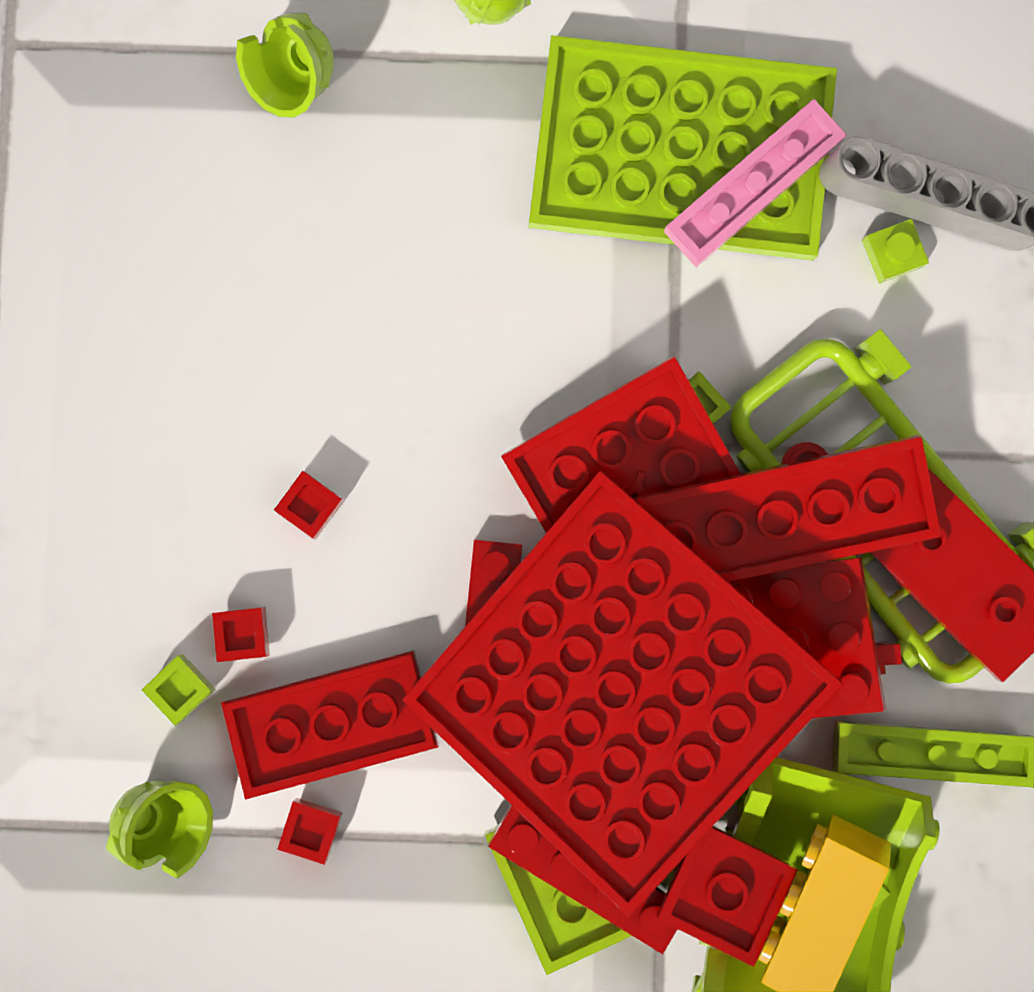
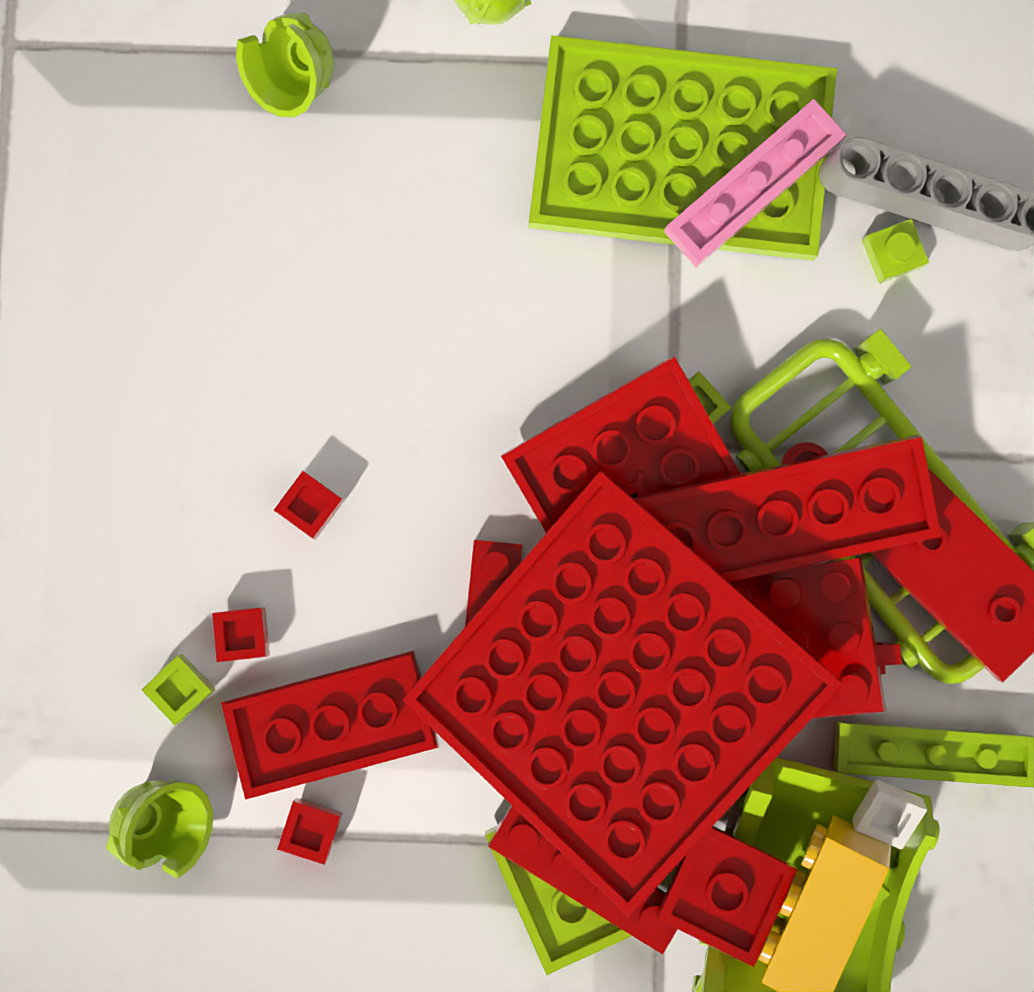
none -> white plate [852,779,927,849]

